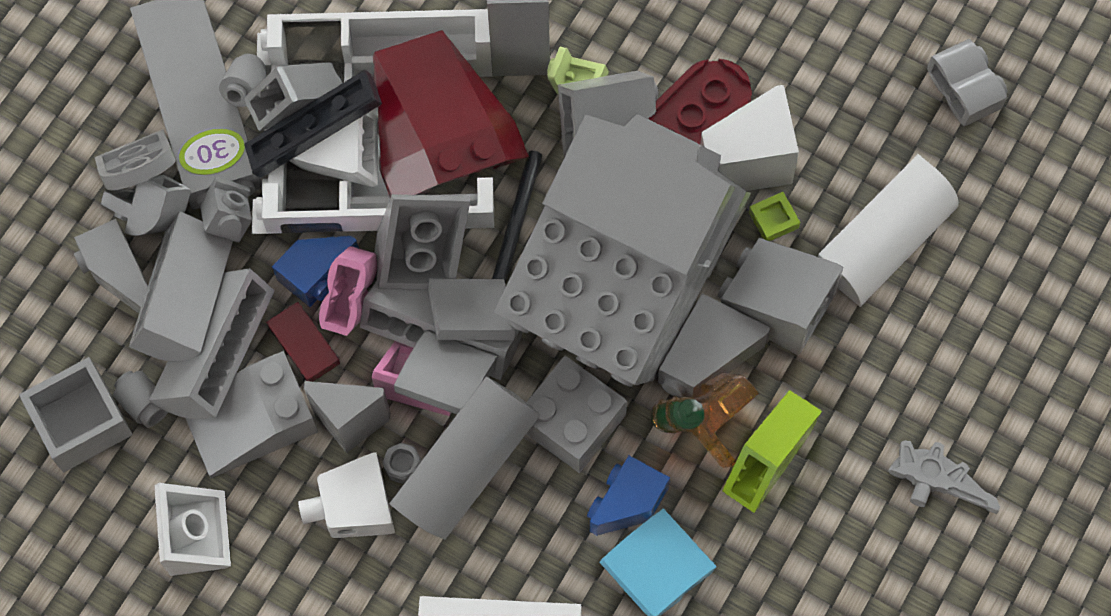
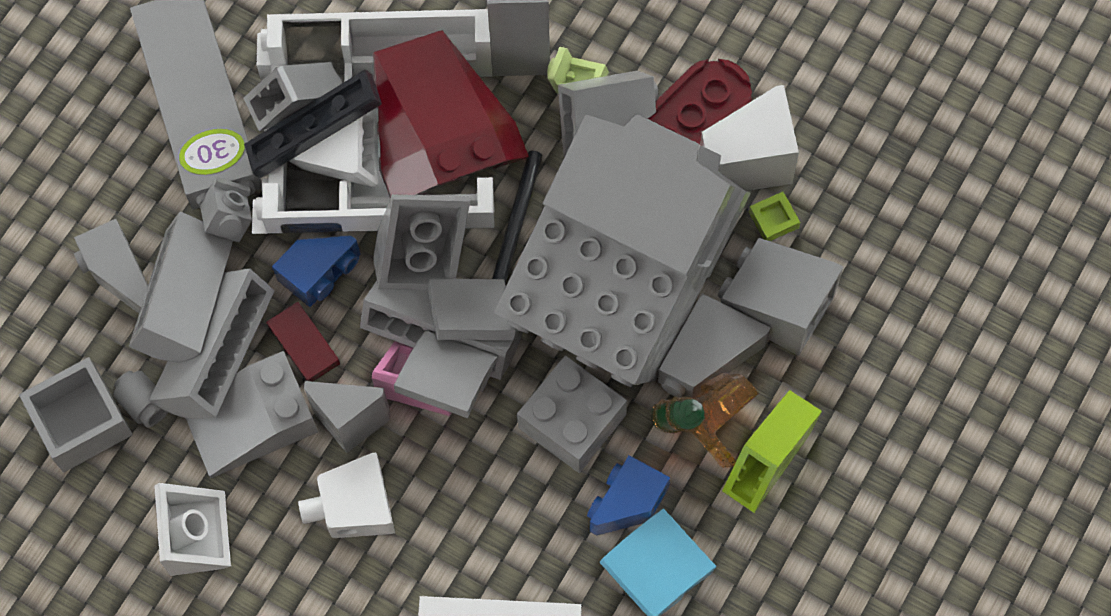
light grey tile [95,130,176,190] -> none
light grey brick [101,175,191,236] -> none
light grey brick [219,54,266,107] -> none
bright pink brick [319,246,377,336] -> none
light grey tile [383,443,422,484] -> none
light grey brick [389,376,541,540] -> none
white brick [818,154,959,307] -> none
light grey piece [888,440,1000,514] -> none
light grey brick [927,39,1007,127] -> none

